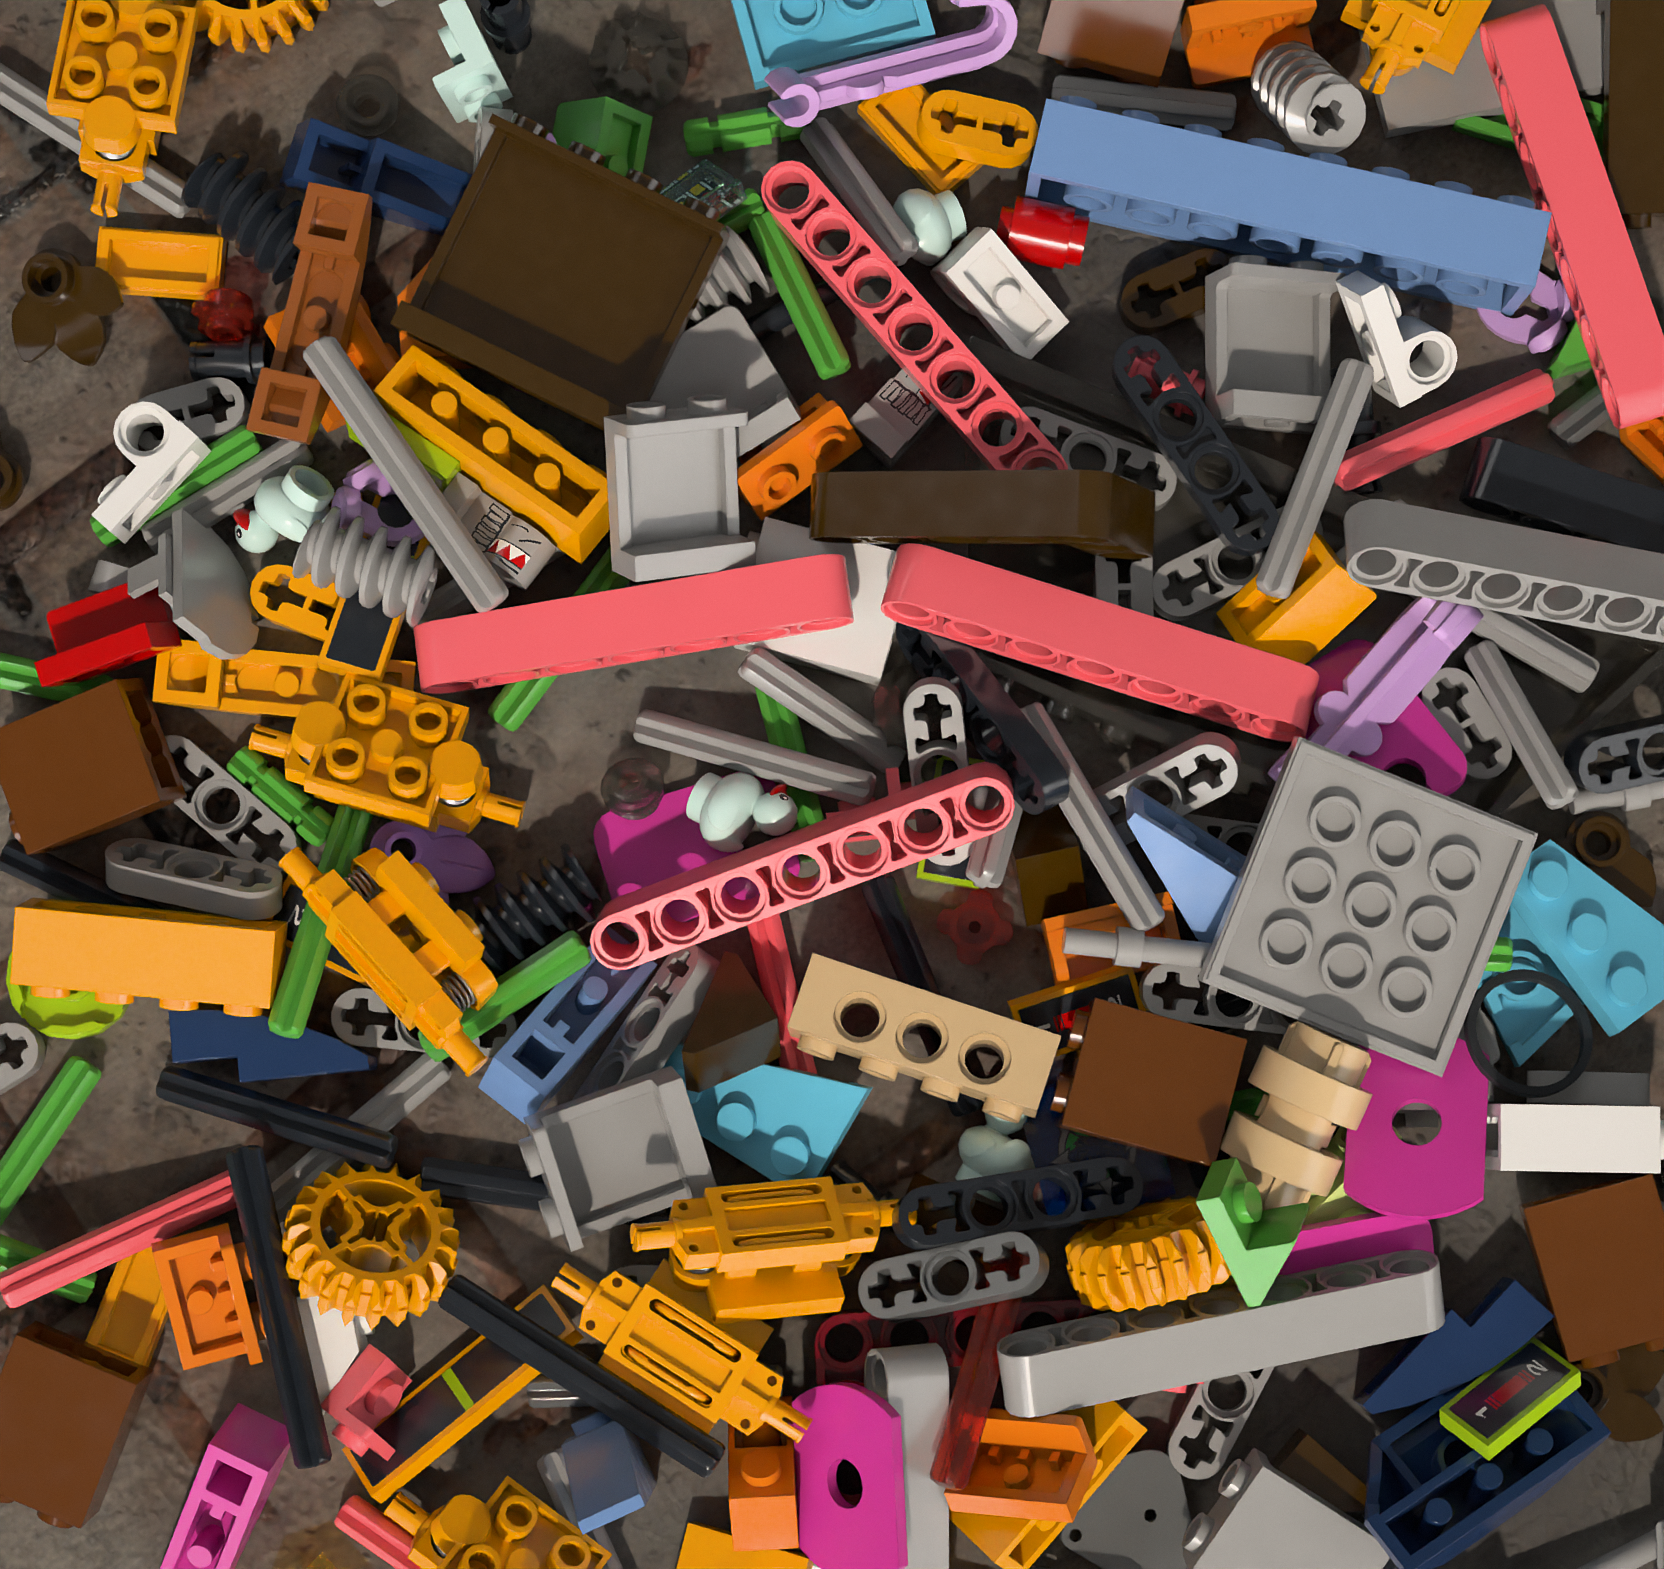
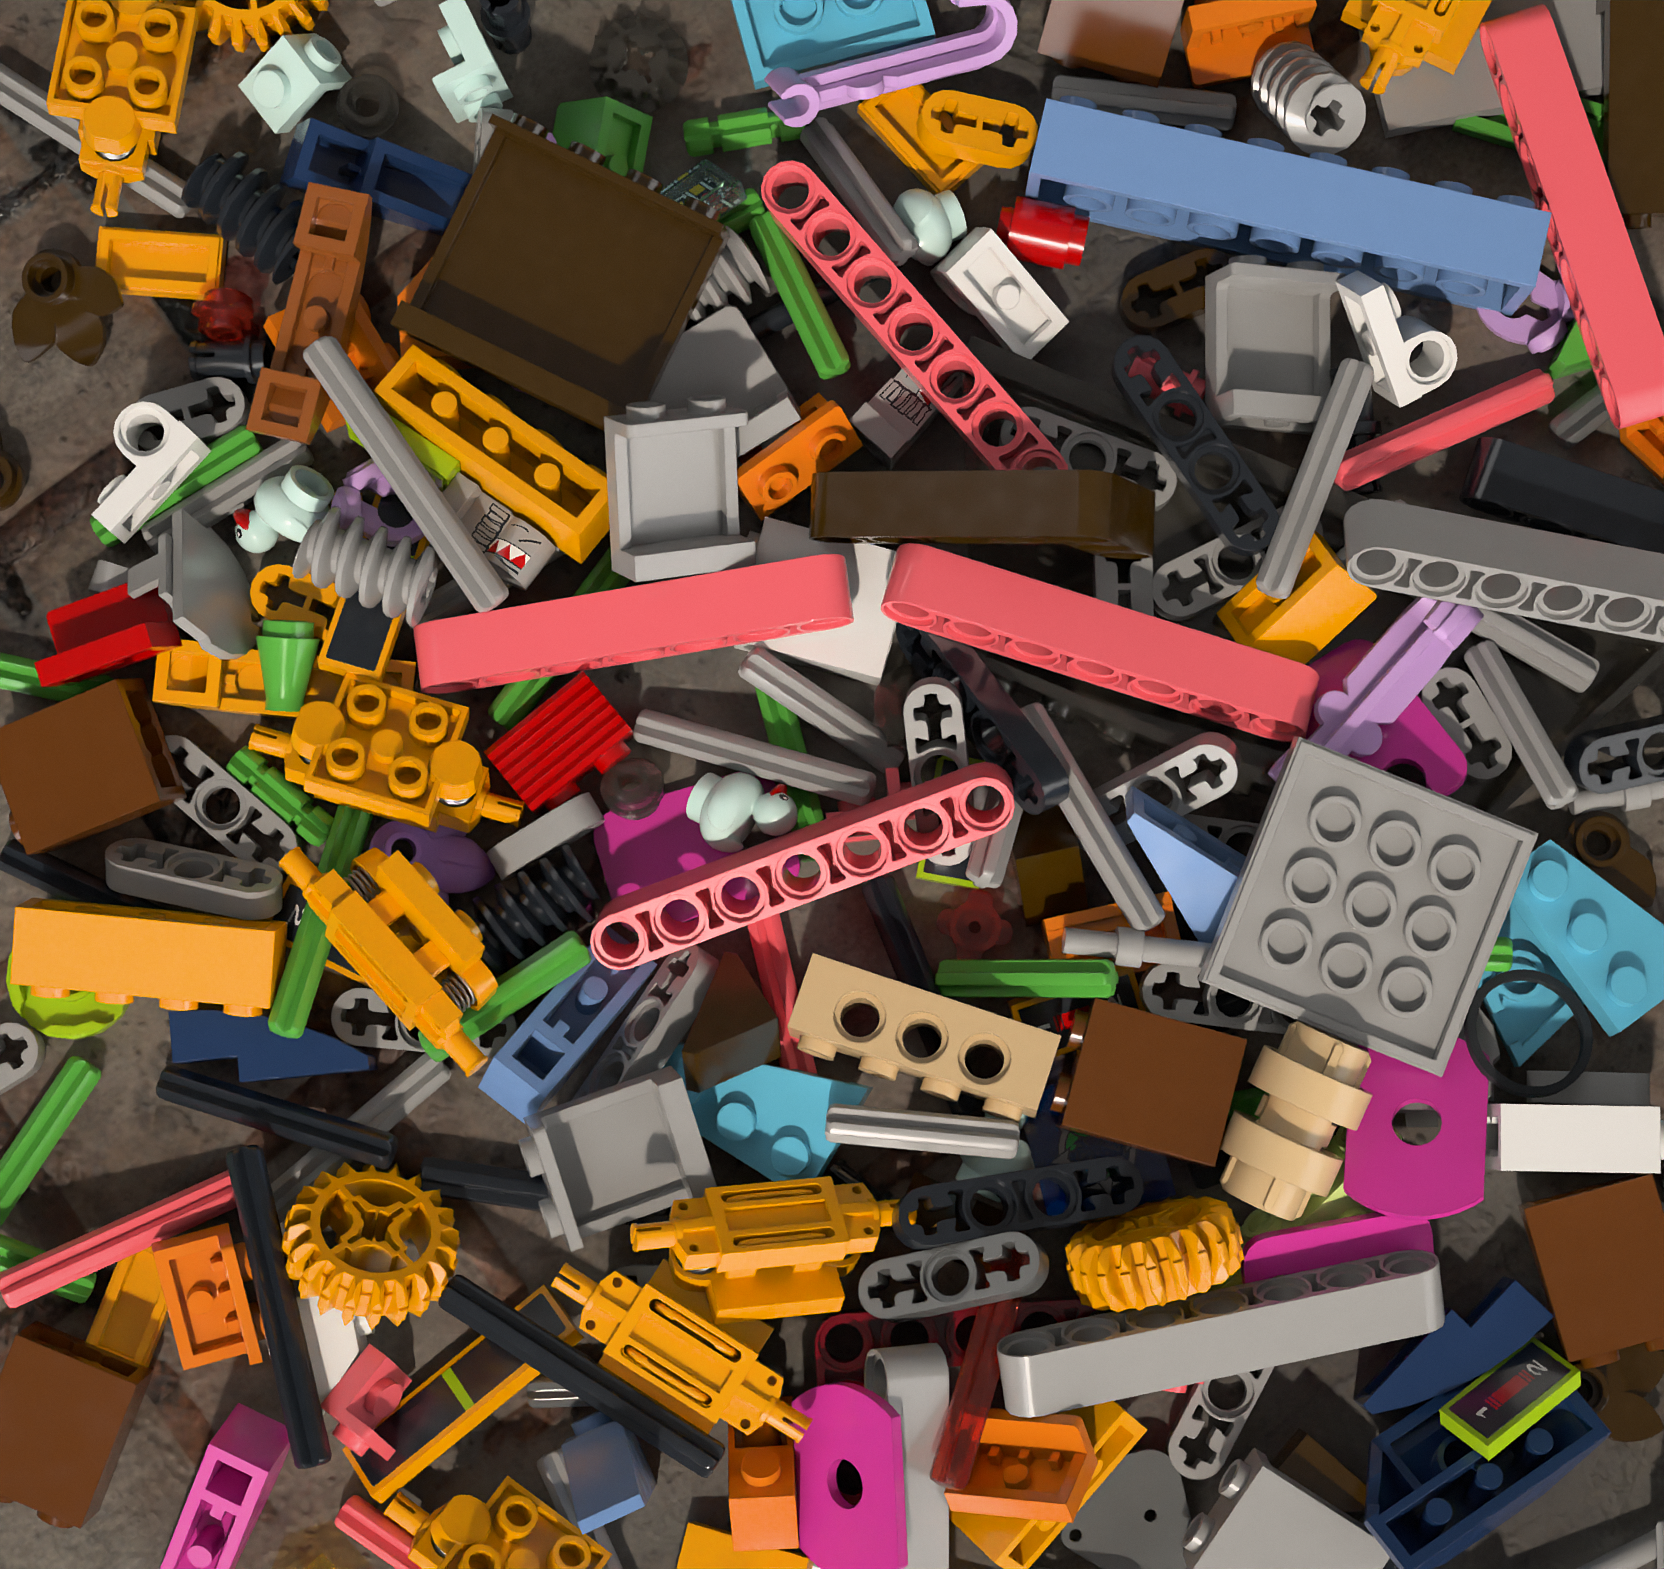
bright green slope [1195,1157,1310,1308] -> none
none -> light aqua bracket [238,33,352,134]
none -> bright green cone [256,619,320,712]
none -> red brick [484,671,634,815]
none -> light grey beam [486,792,605,881]
none -> light grey axle [825,1103,1020,1159]
none -> bright green axle [935,959,1119,998]

